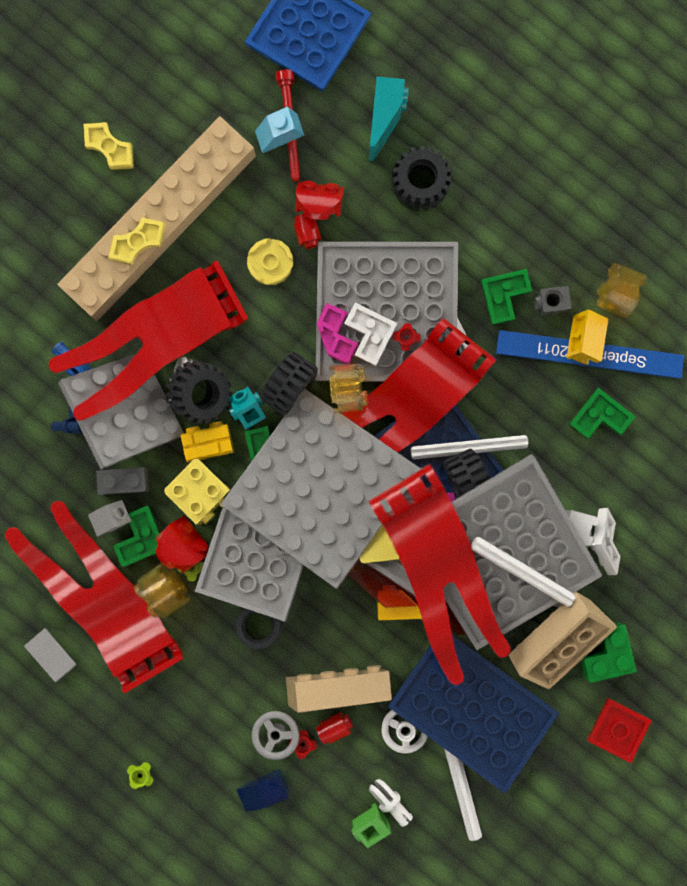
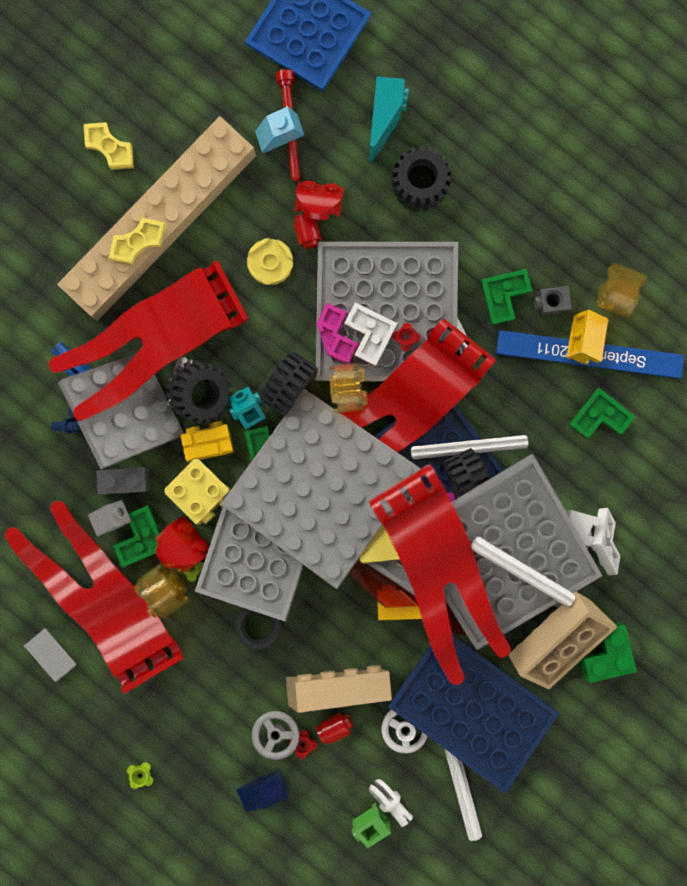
red plate [587,697,652,763] -> none

